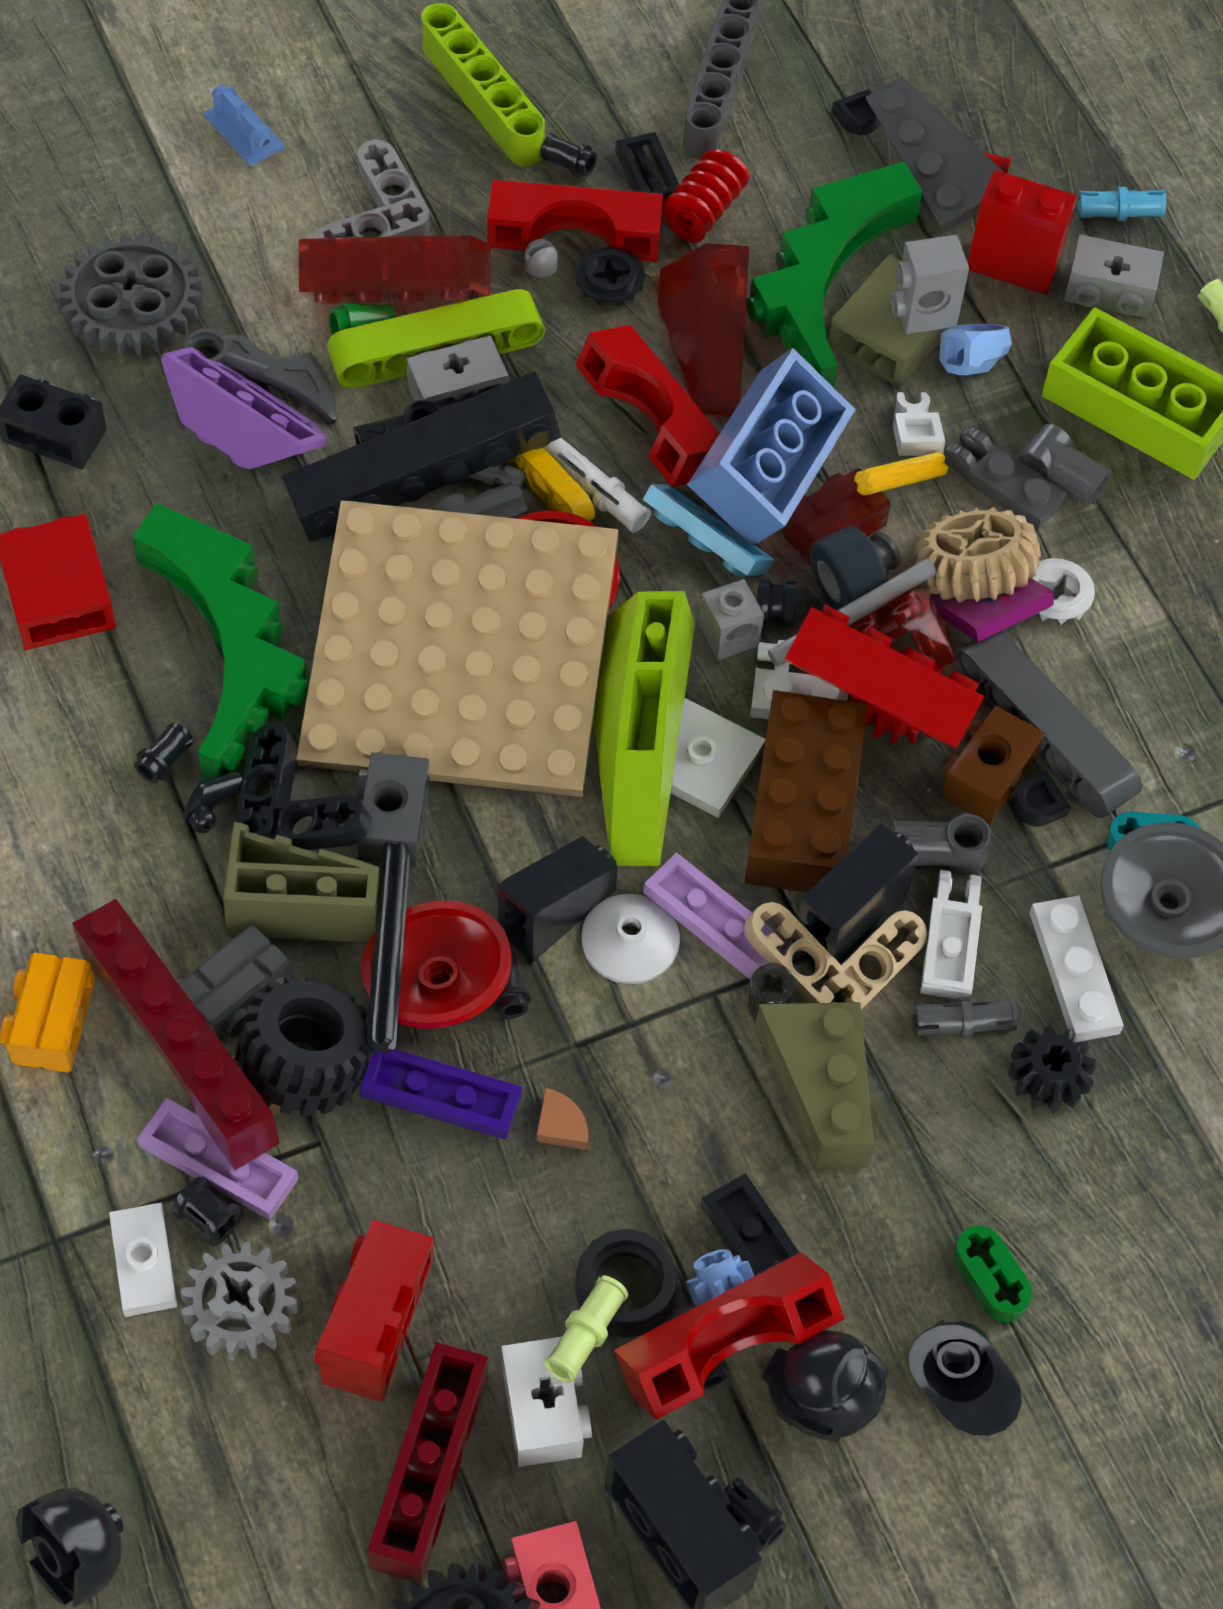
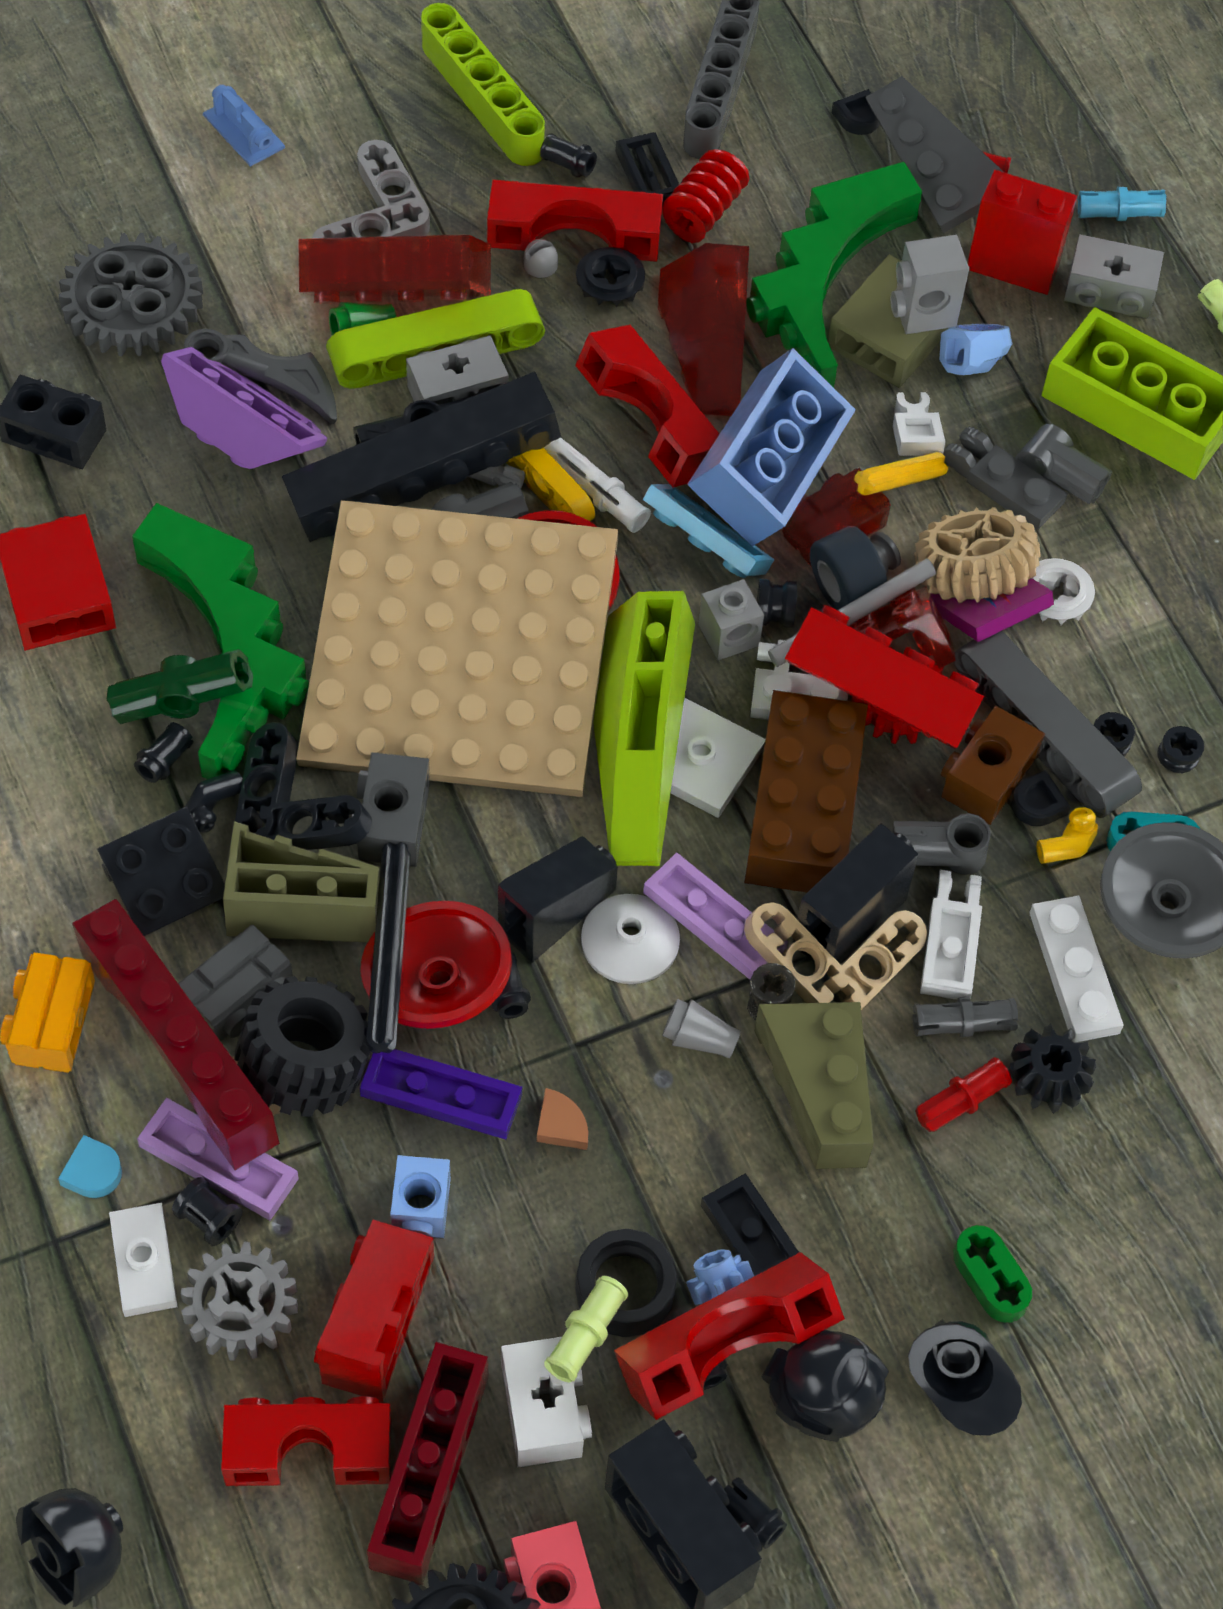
none -> medium azure tile [58,1135,122,1198]
none -> black hinge [97,807,225,936]
none -> dark green piece [106,649,253,724]
none -> red arch [221,1396,392,1486]
none -> light blue brick [390,1155,451,1238]
none -> light grey cone [662,999,741,1058]
none -> red axle [915,1057,1012,1132]
none -> yellow arm [1036,807,1098,864]
none -> black bush [1094,712,1135,757]
none -> black bush [1157,726,1204,773]

